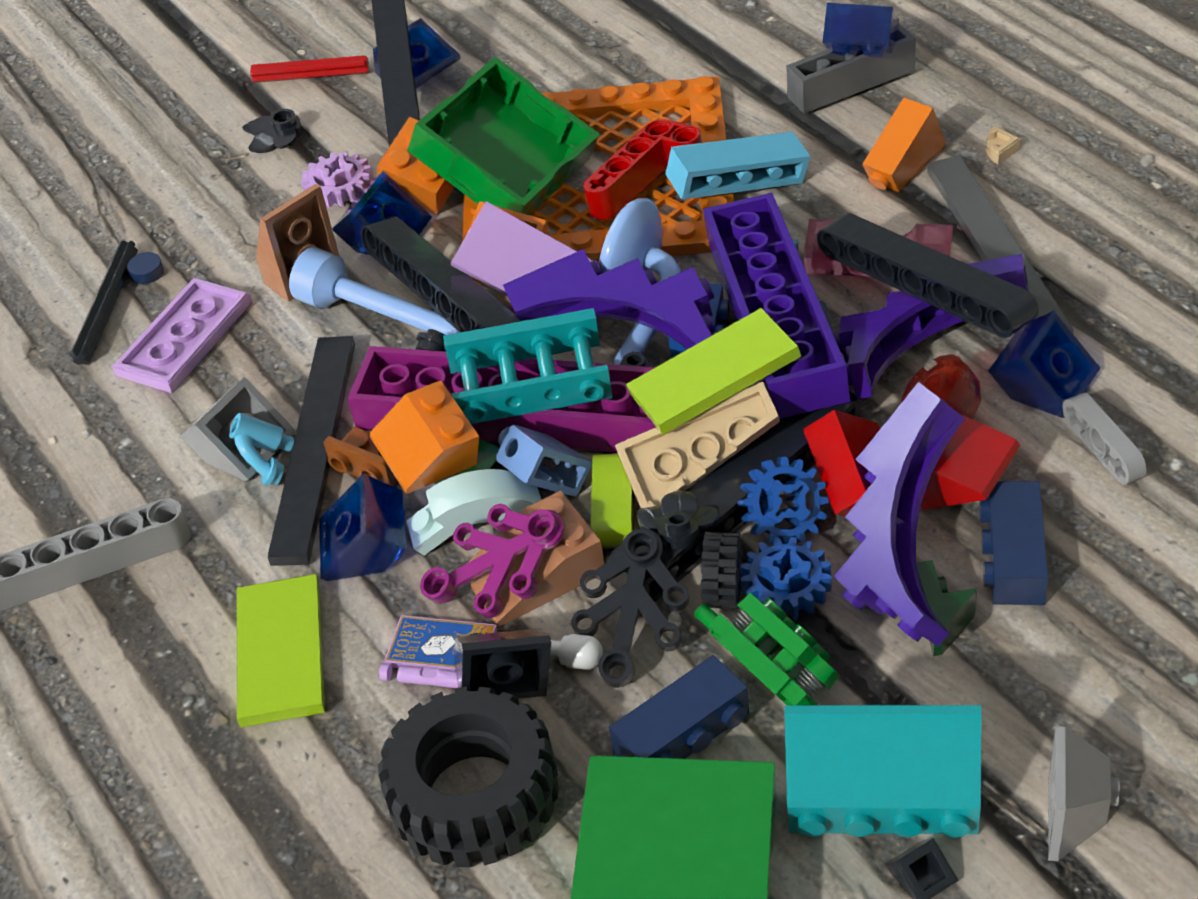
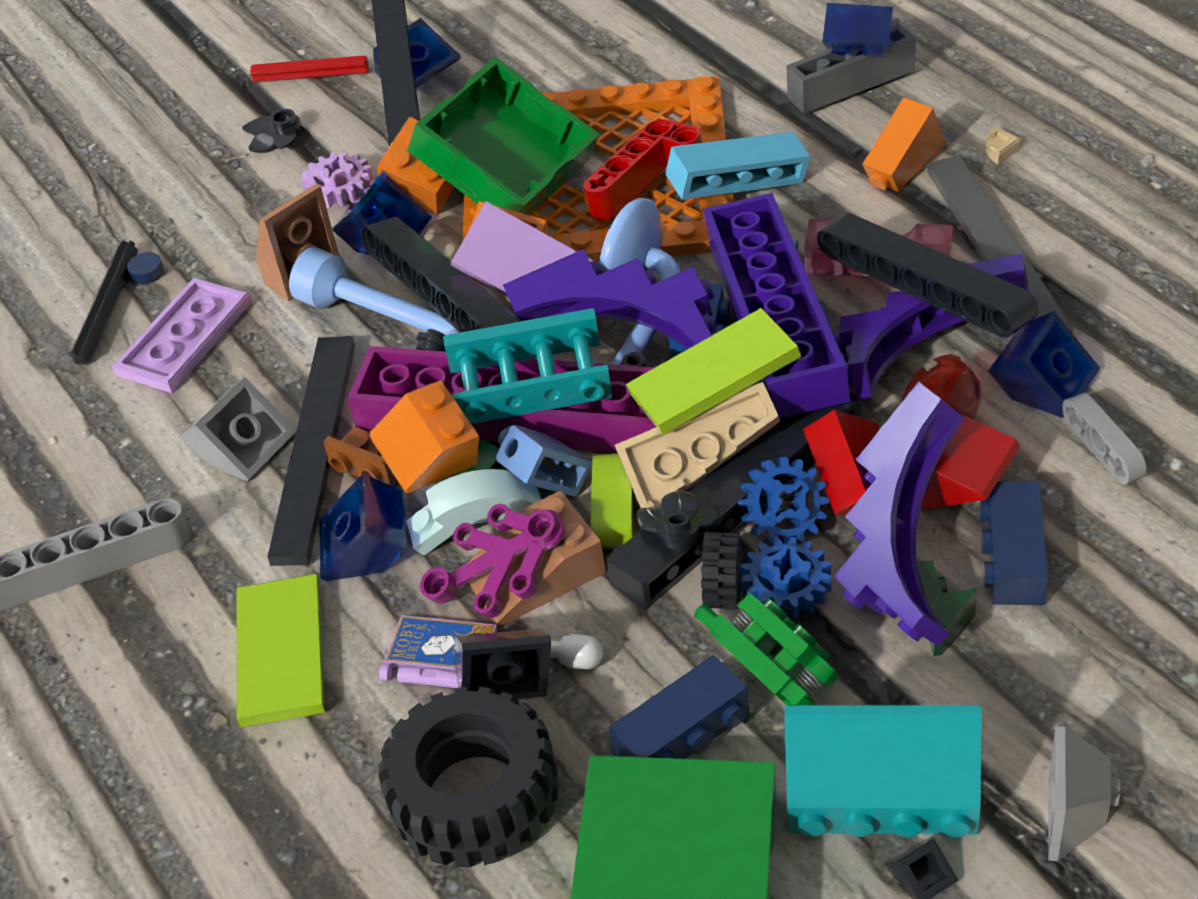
medium azure plant [229,413,294,486] -> none
black plant [571,529,689,688] -> none

